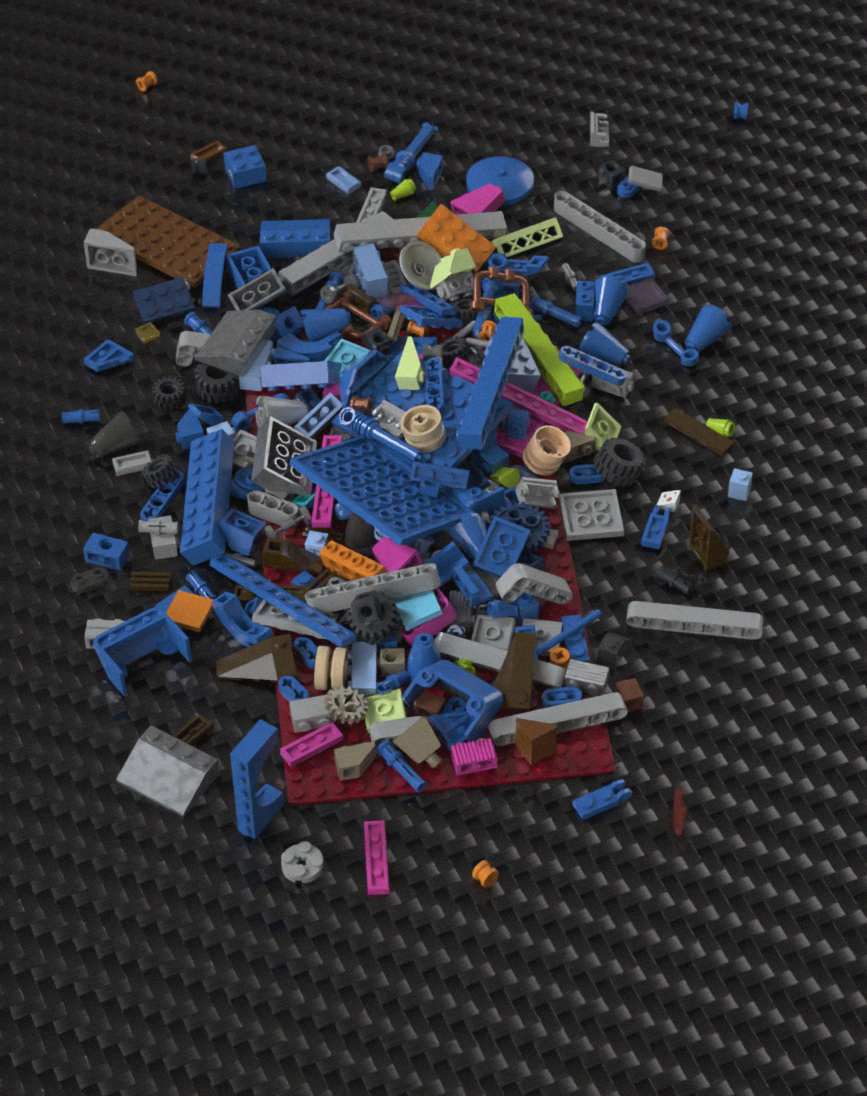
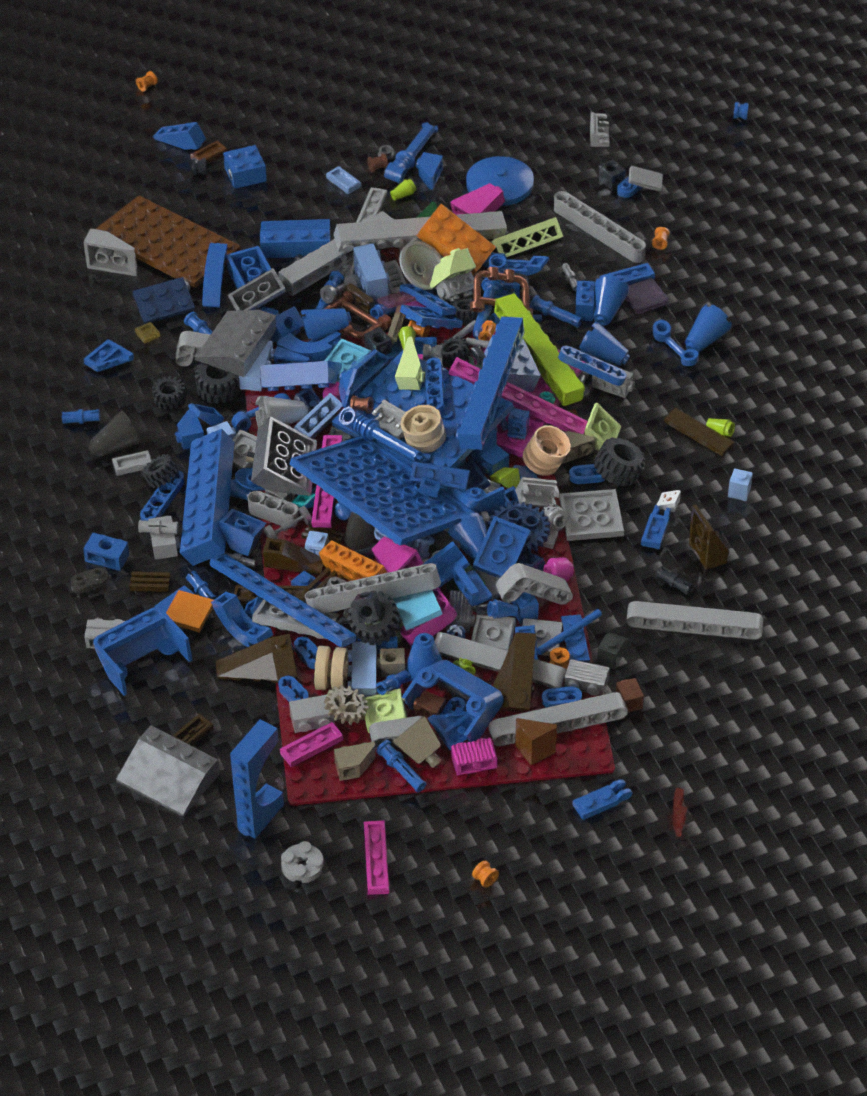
none -> blue slope [153,122,206,150]
none -> lime cone [398,326,416,351]
none -> light grey head [542,504,568,531]
none -> dark pink head [543,557,574,582]

